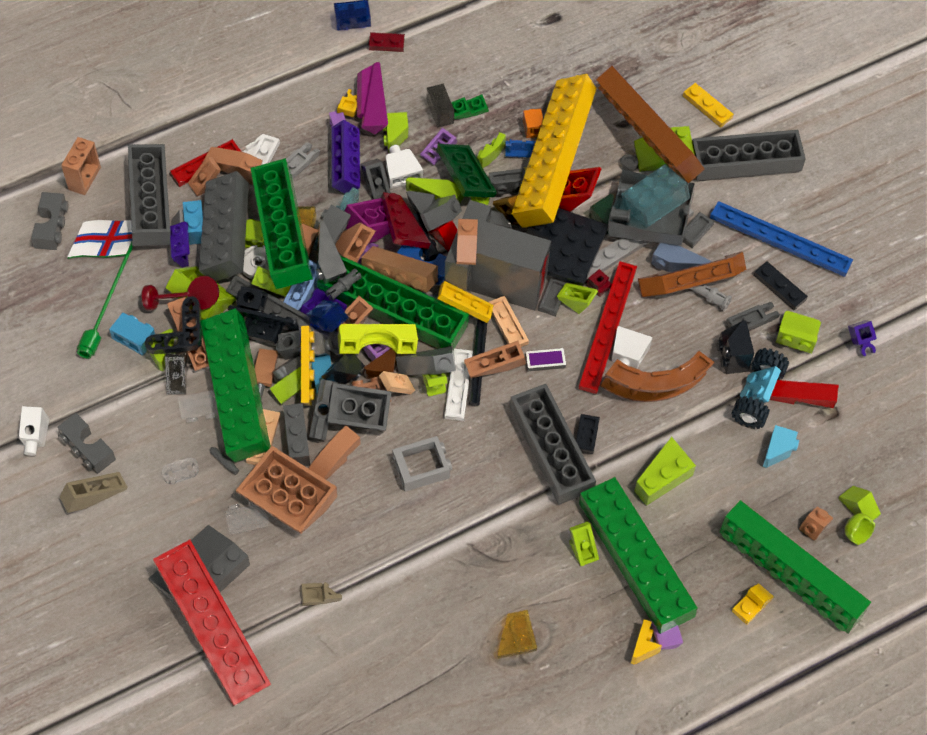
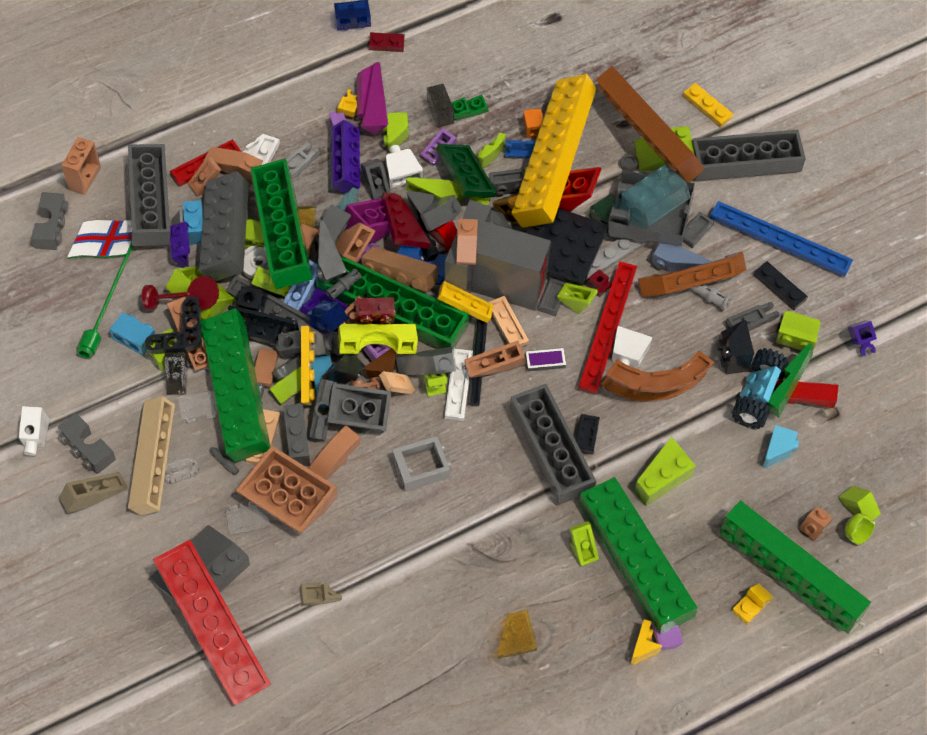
none -> tan brick [128,396,175,515]
none -> dark red bracket [356,298,396,324]
none -> green slope [766,343,813,418]

